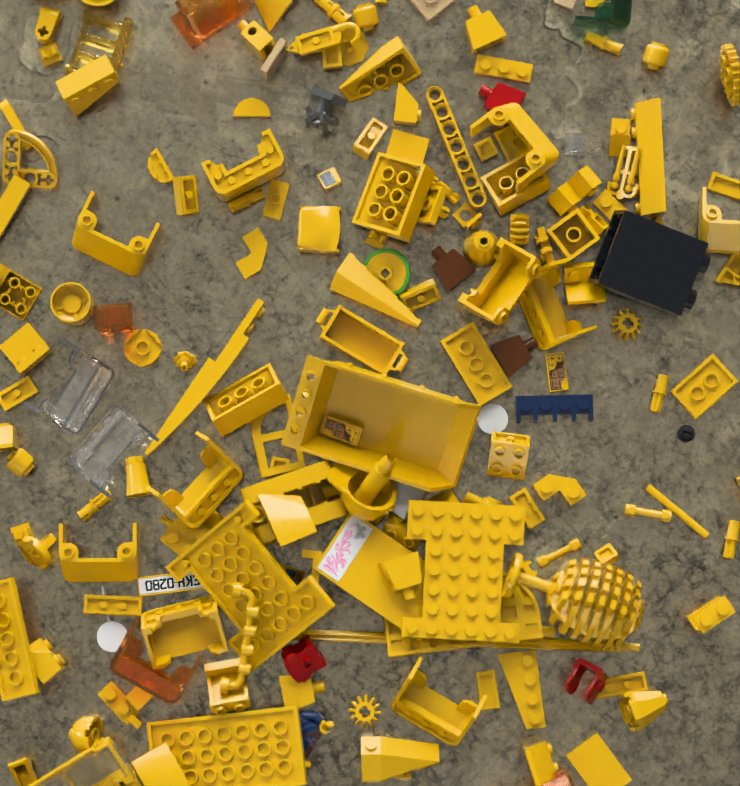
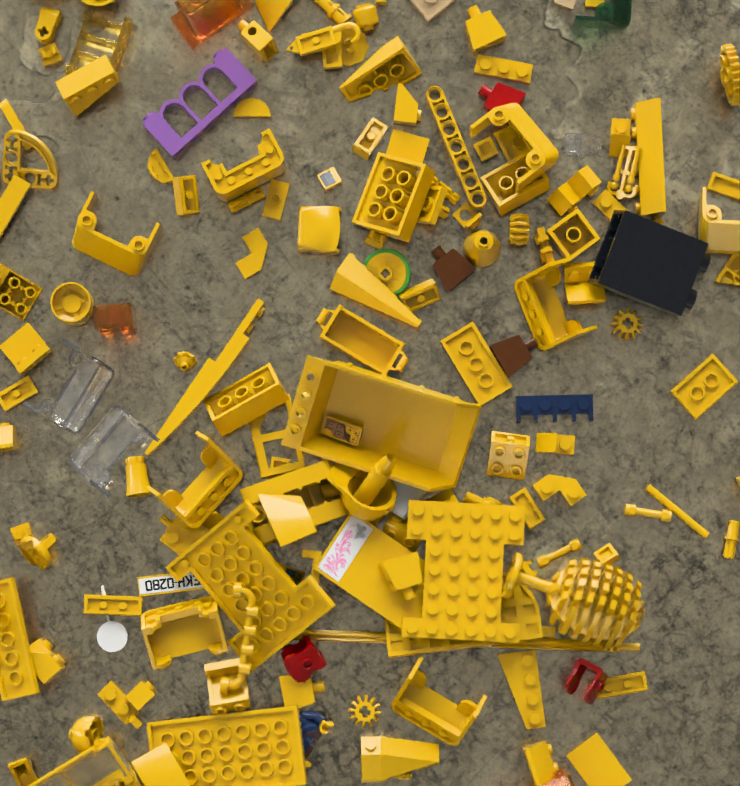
yellow head [5,448,35,477] -> none
yellow windscreen [59,523,140,582] -> none
yellow axle [77,489,113,522] -> none
clear orange windscreen [110,617,206,704] -> none
yellow tile [124,329,162,367] -> none
tan tile [260,37,288,81] -> none
dark grey piece [304,86,348,131] -> none
yellow windscreen [458,237,541,325] -> none
yellow tile [475,670,500,711] -> none
white piece [477,404,508,434] -> none
tile [545,352,569,393] -> none
yellow plate [579,203,609,235] -> none
yellow pin [584,30,623,56] -> none
yellow cone [618,691,668,732] -> none
yellow head [643,41,670,70] -> none
yellow axle [649,374,670,413] -> none
black piece [678,425,695,442] -> none
yellow panel [686,595,736,634] -> none
none -> medium lavender fence [142,47,258,160]
none -> yellow slope [535,433,575,455]

